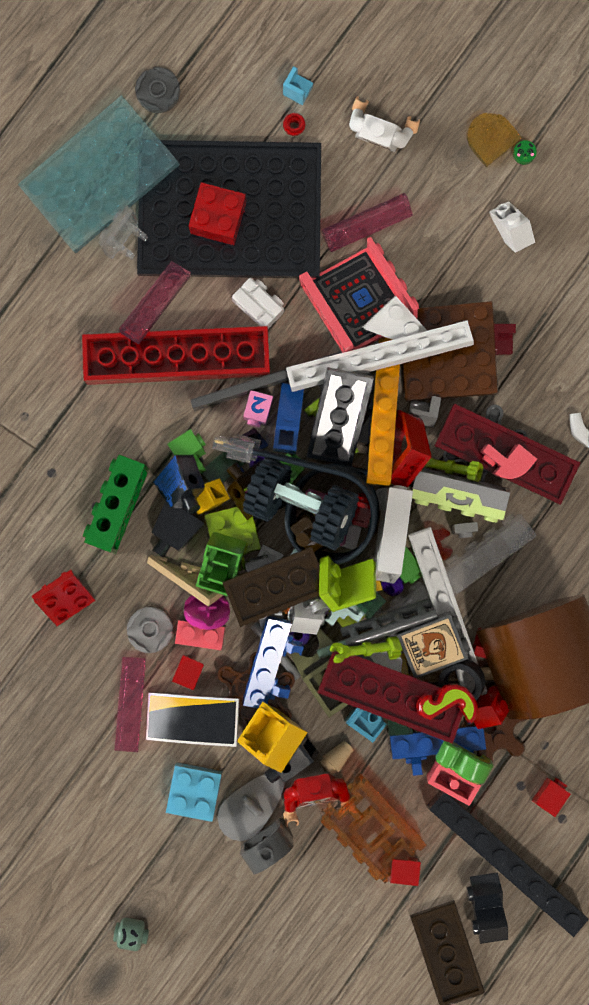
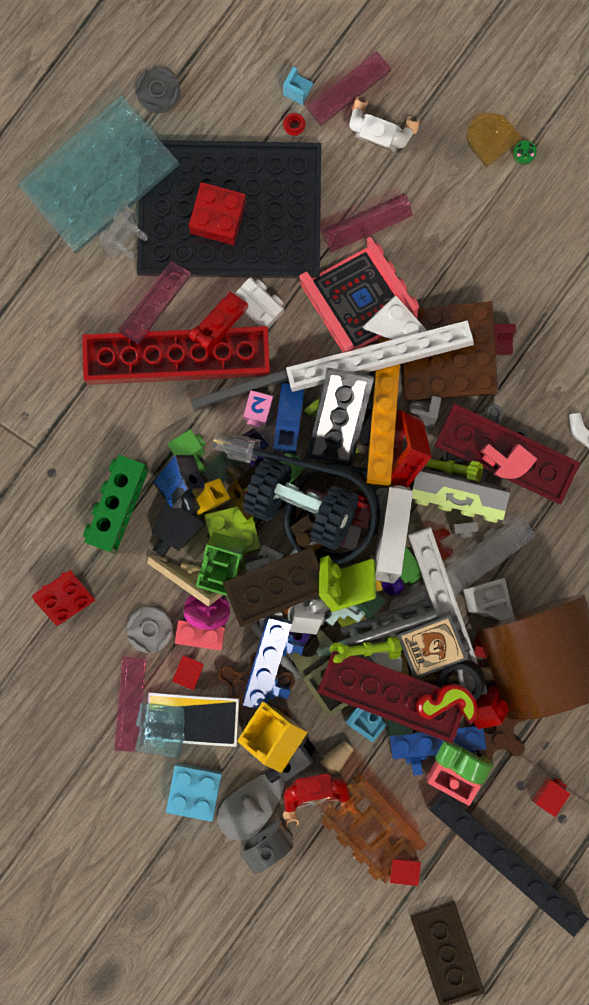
sand green head [113,917,149,951] -> none
black brick [466,872,508,944] -> none
white slope [489,202,535,253] -> none
none -> clear light blue slope [135,703,184,758]
none -> red plate [189,291,249,351]
none -> clear pink plate [307,52,391,126]
none -> white wing [463,578,514,621]

